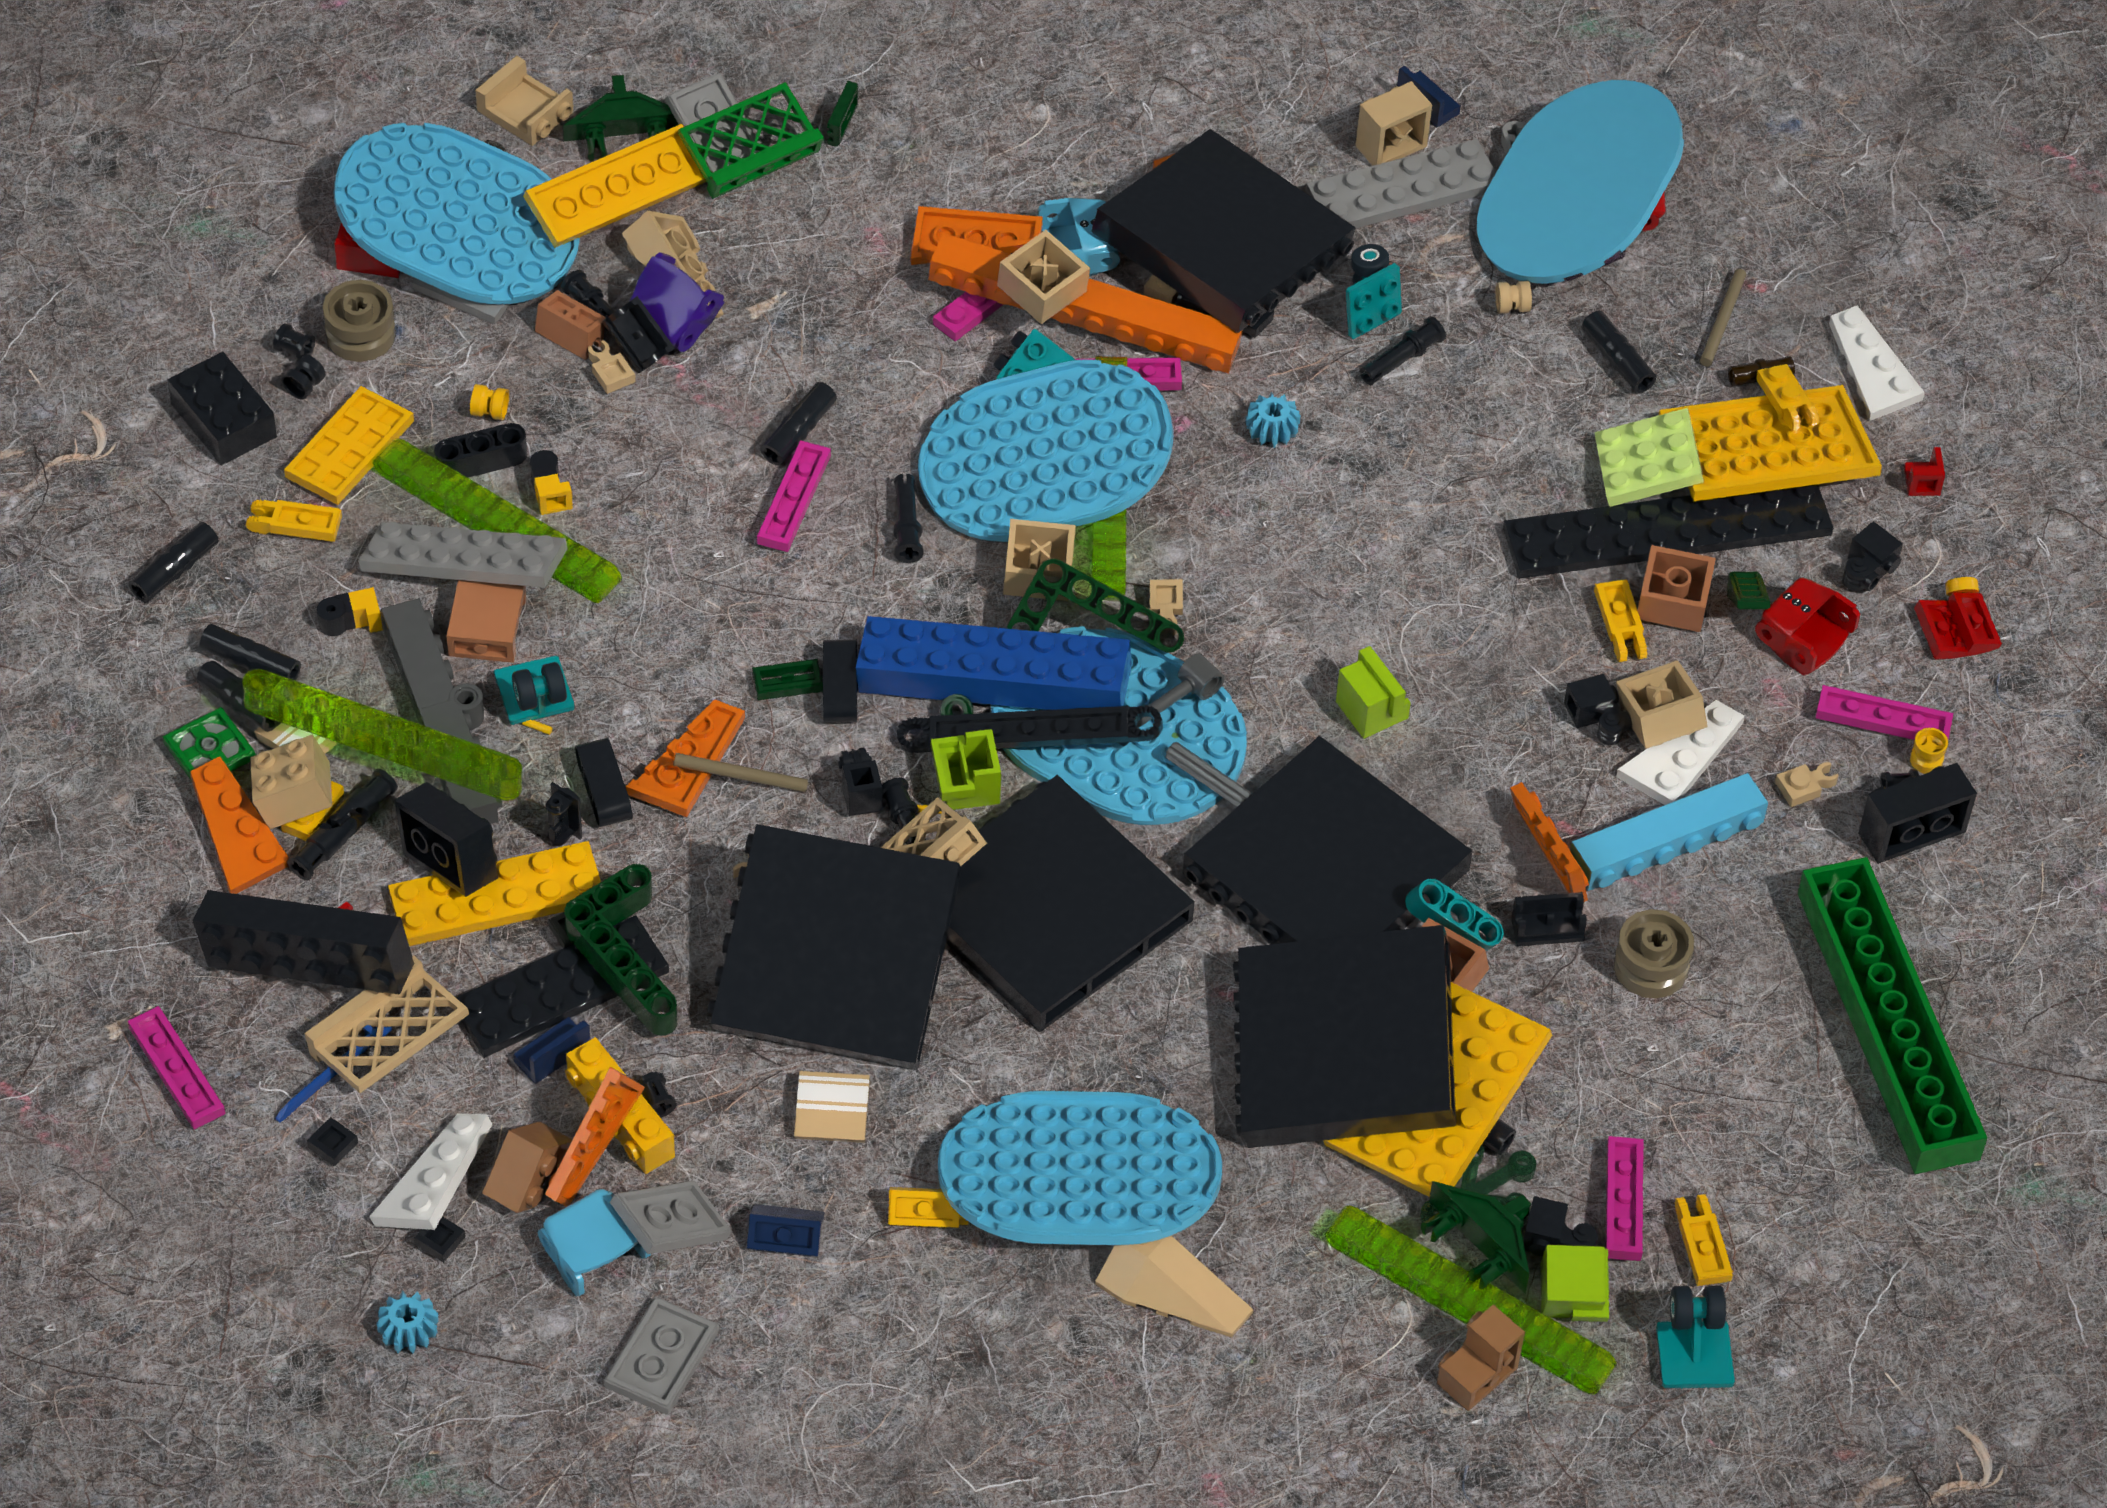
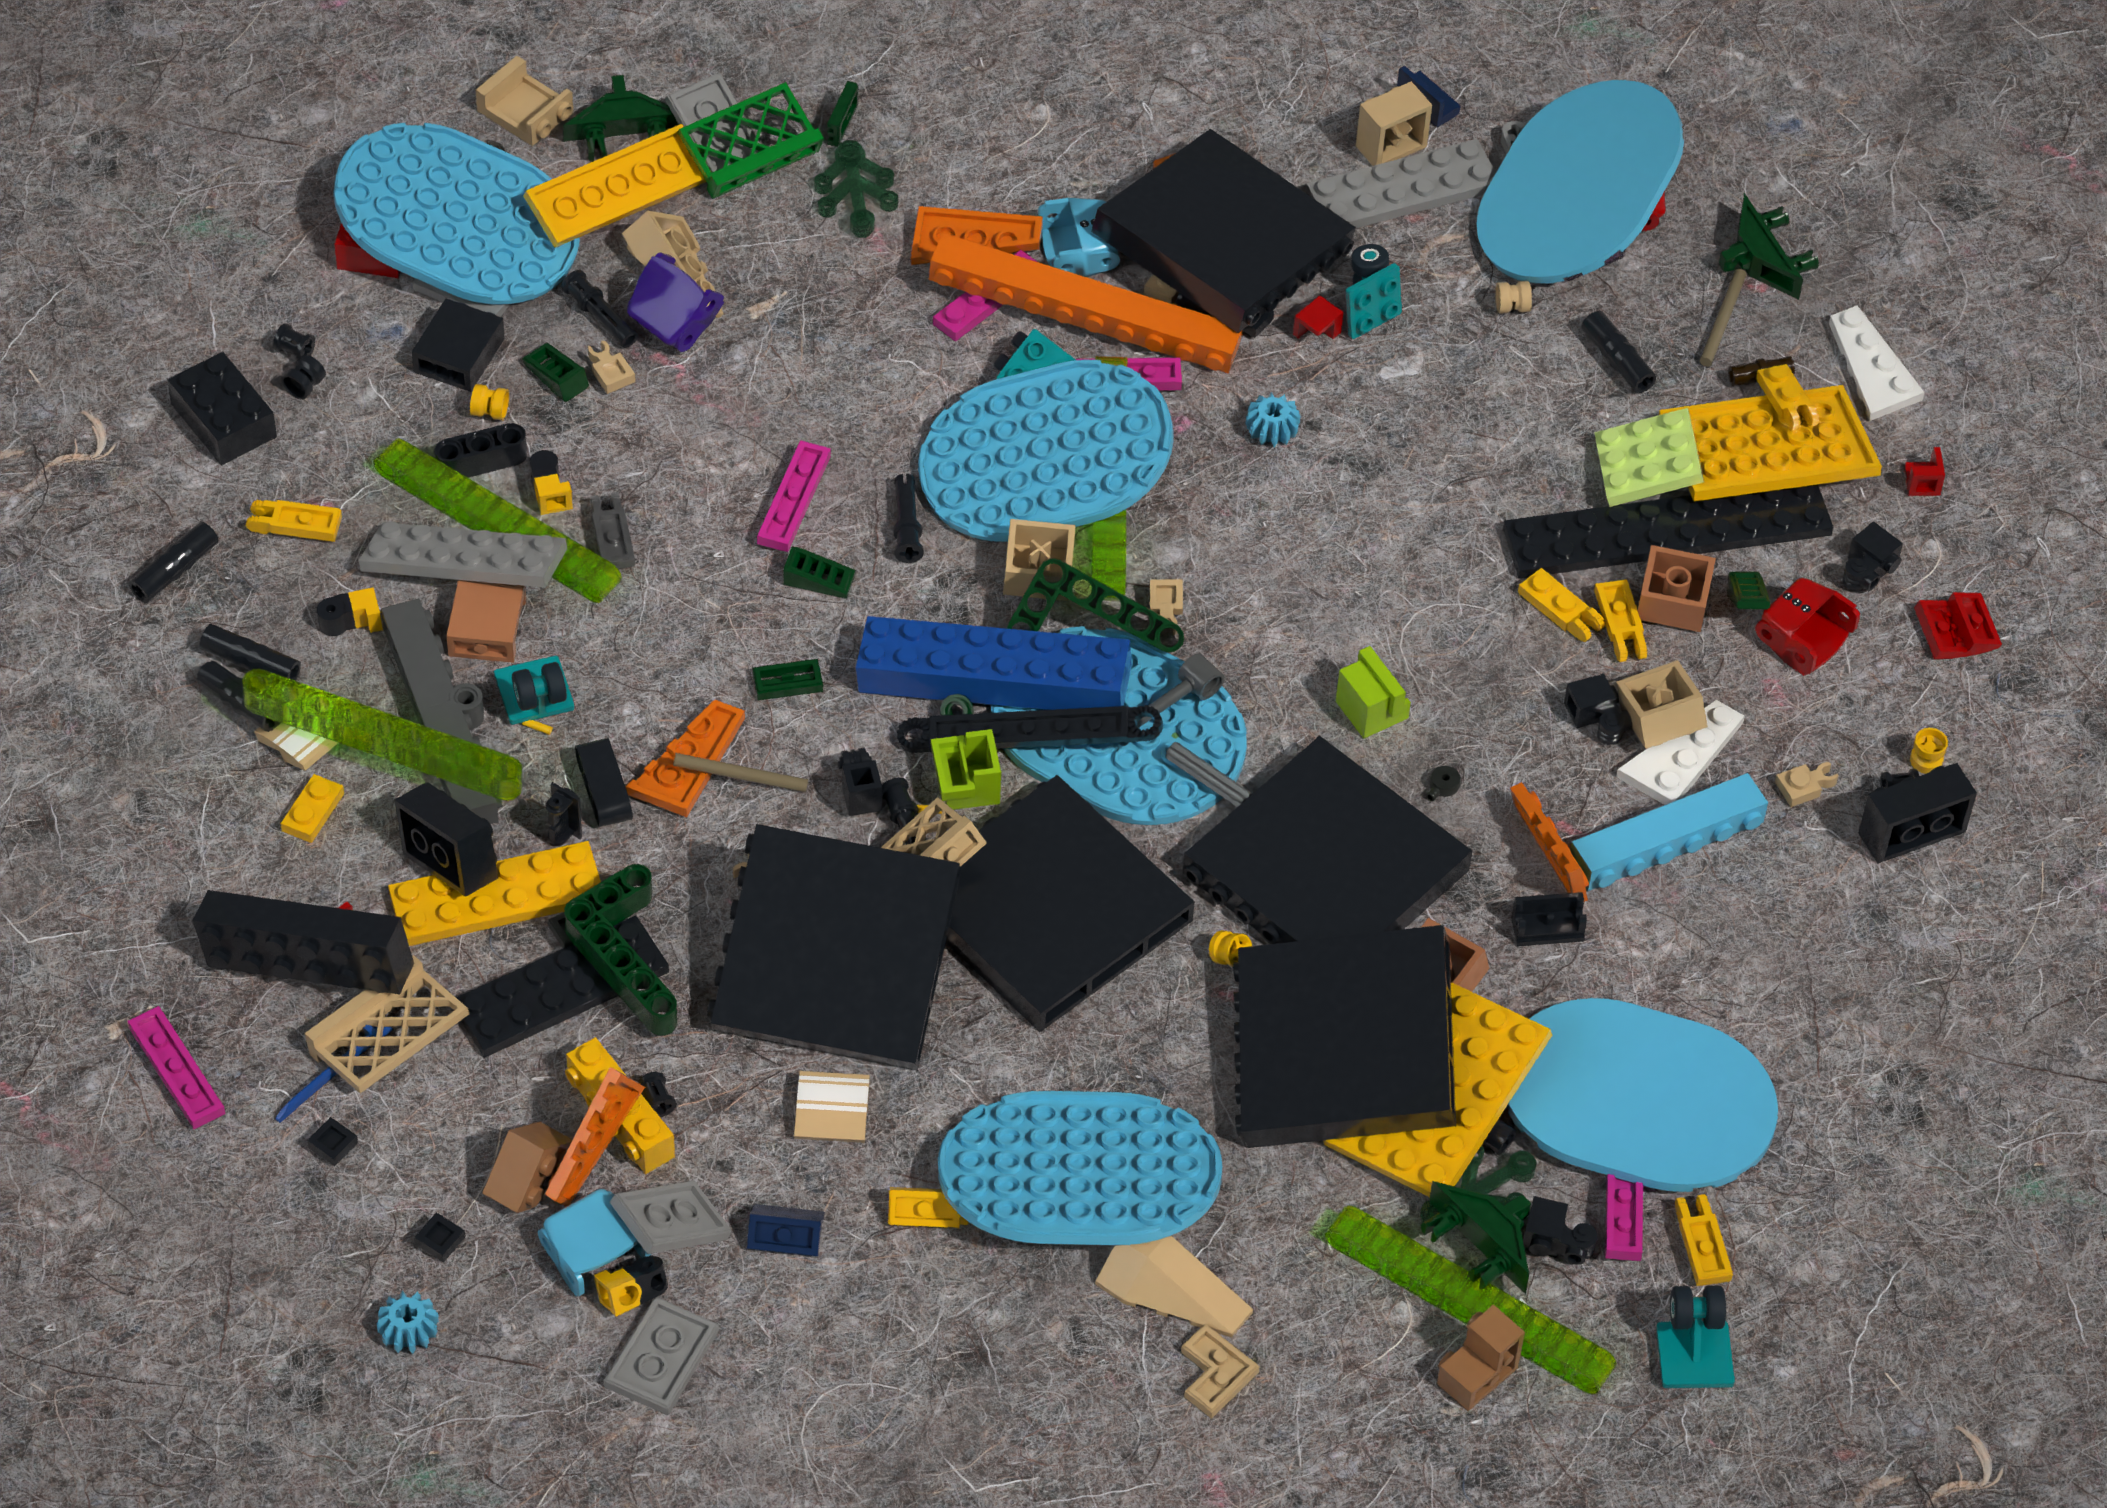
green piece [162,707,256,781] -> none
orange wing [190,756,289,894] -> none
tan brick [250,734,333,829] -> none
yellow plate [284,386,414,505] -> none
black piece [287,769,398,880] -> none
dark tan wheel [322,279,396,362] -> none
white wing [369,1113,492,1230] -> none
dark blue panel [513,1017,590,1084] -> none
nougat hinge [535,290,606,360] -> none
black hinge [601,296,675,373] -> none
black axle [760,382,837,465] -> none
black beam [823,639,857,723] -> none
tan brick [997,230,1090,324] -> none
black pin [1359,316,1446,386] -> none
teal beam [1405,879,1504,952] -> none
lime plate [1541,1245,1609,1322] -> none
dark tan wheel [1614,909,1694,999] -> none
green brick [1797,857,1987,1174] -> none
dark pink plate [1816,685,1954,740] -> none
yellow tile [1945,577,1979,596] -> none
none -> black brick [412,298,505,392]
none -> dark green slope [522,343,589,402]
none -> flat silver hinge [590,492,635,571]
none -> leg [594,1256,668,1317]
none -> dark green slope [783,546,856,599]
none -> clear green plant [814,140,898,238]
none -> tan tile [1181,1324,1260,1419]
none -> yellow wheel [1209,930,1252,967]
none -> red panel [1293,295,1344,339]
none -> pearl dark grey piece [1426,766,1461,801]
none -> medium azure tile [1507,998,1778,1192]
none -> yellow hinge [1518,568,1606,642]
none -> dark green connector [1718,193,1819,300]

